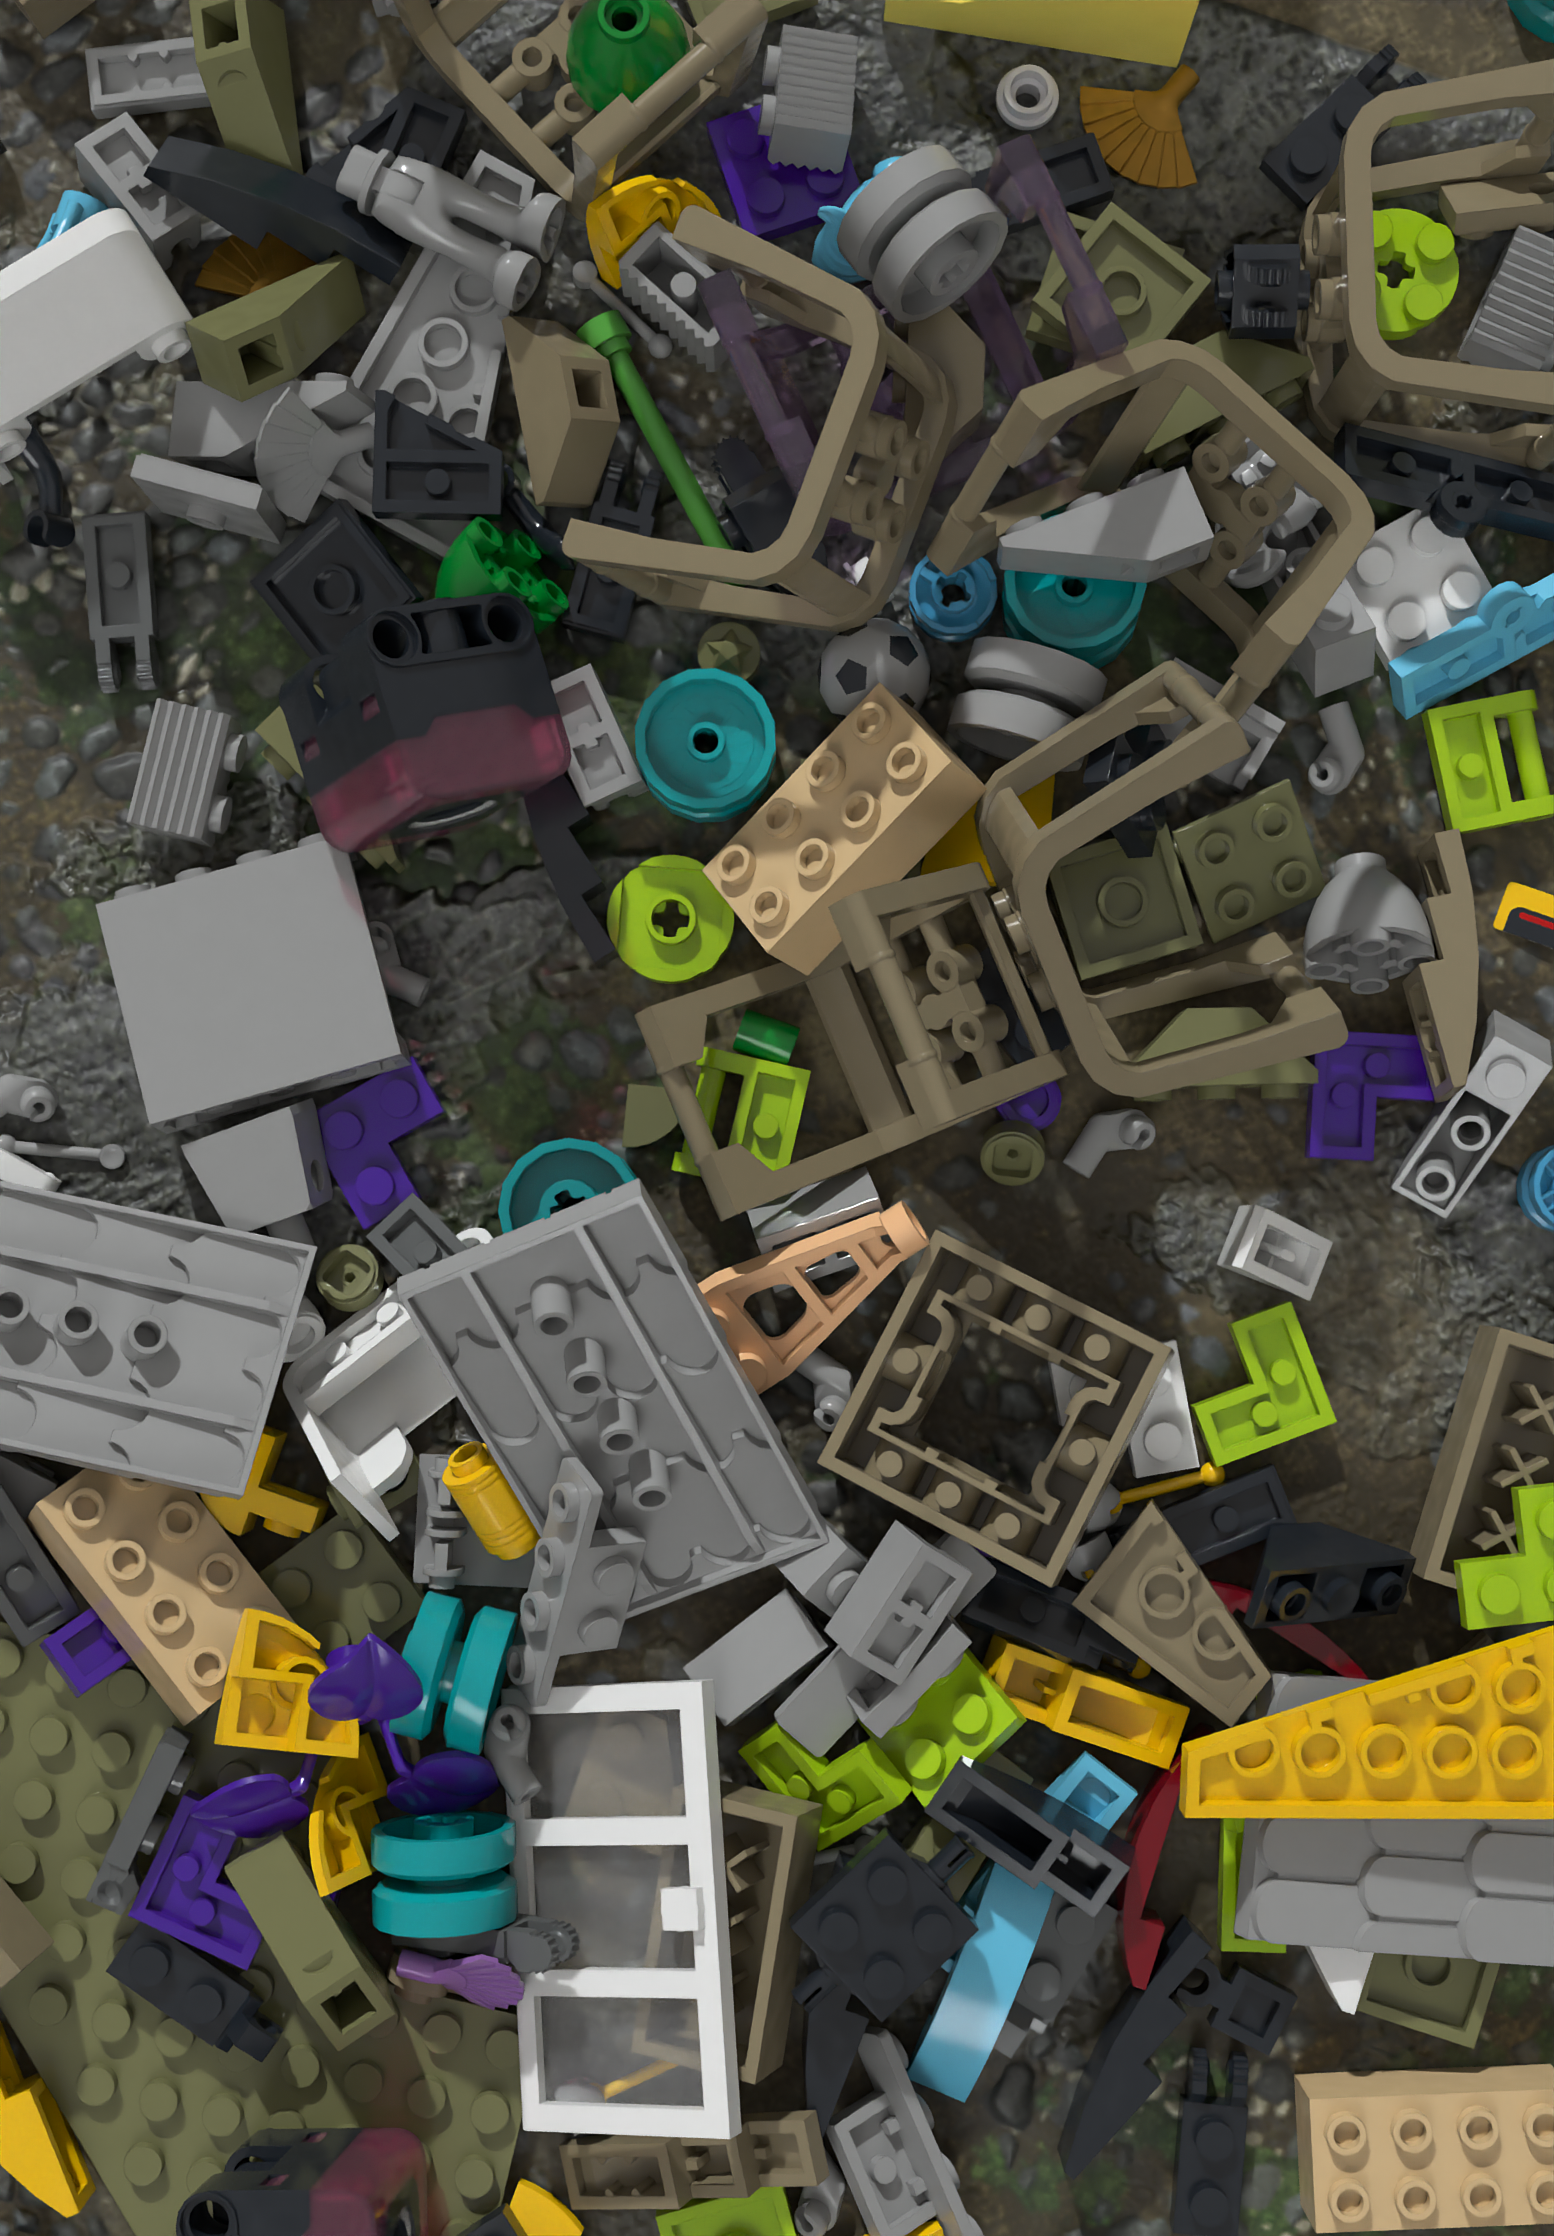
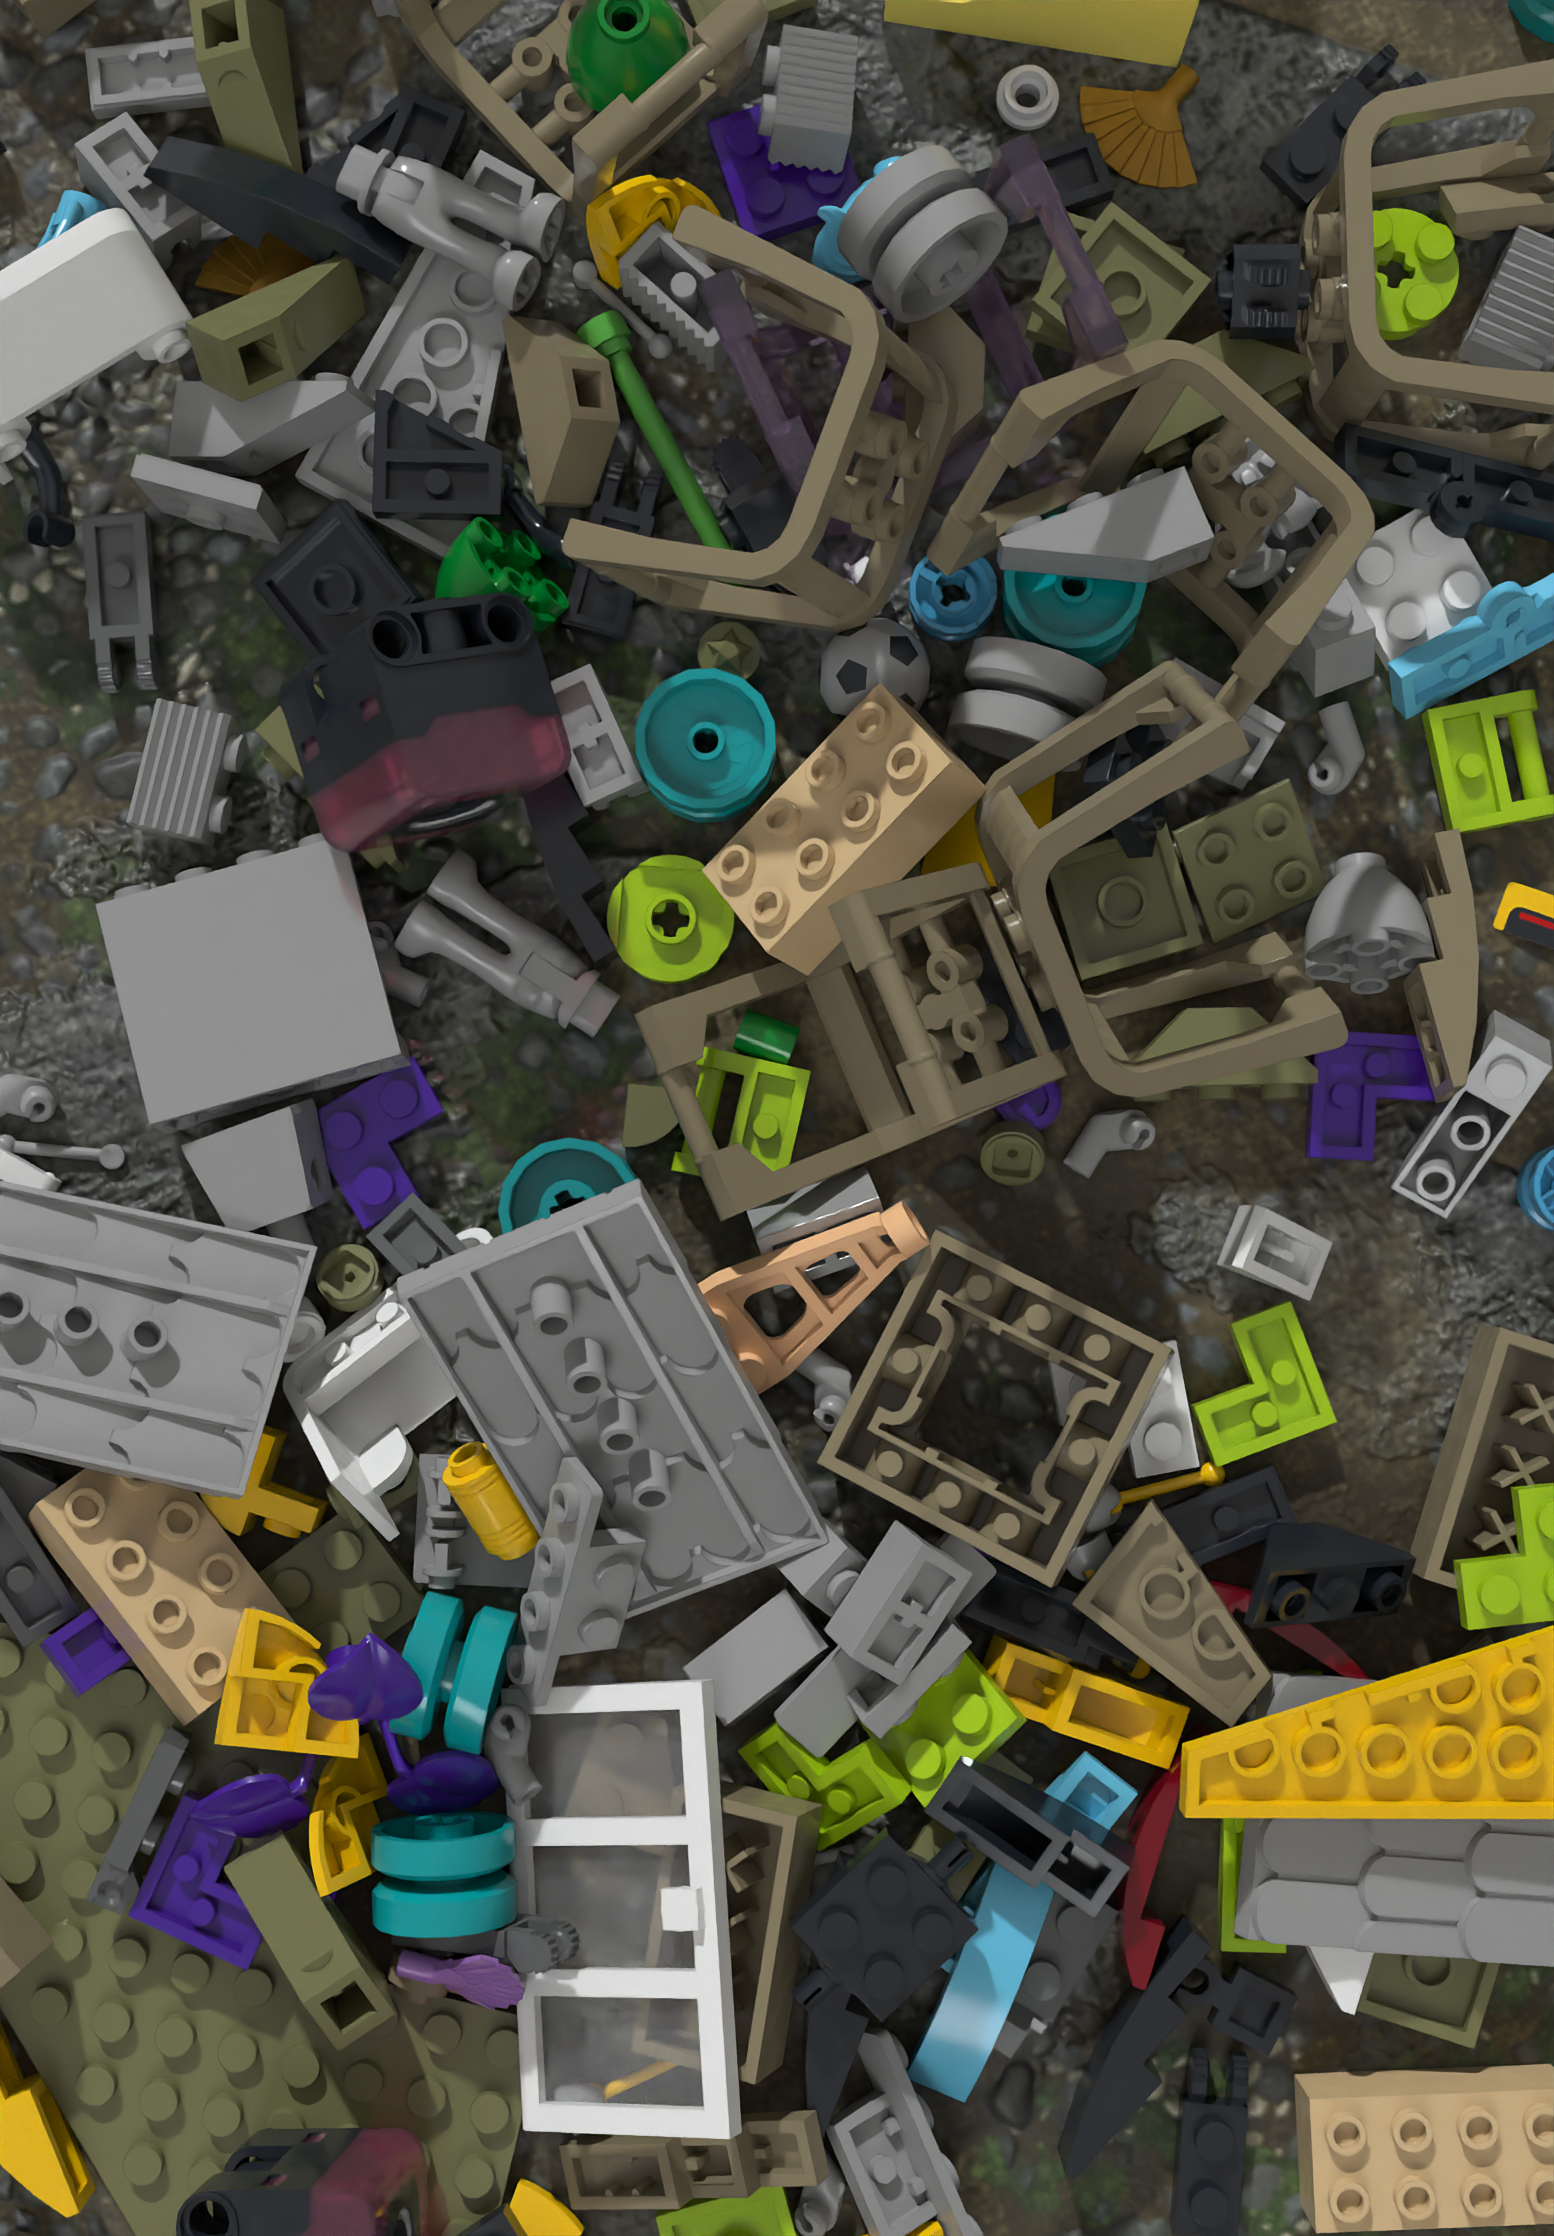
black hinge [106,1922,283,2063] -> none
light grey hand [254,387,374,523] -> none
none -> light grey piece [394,848,621,1038]

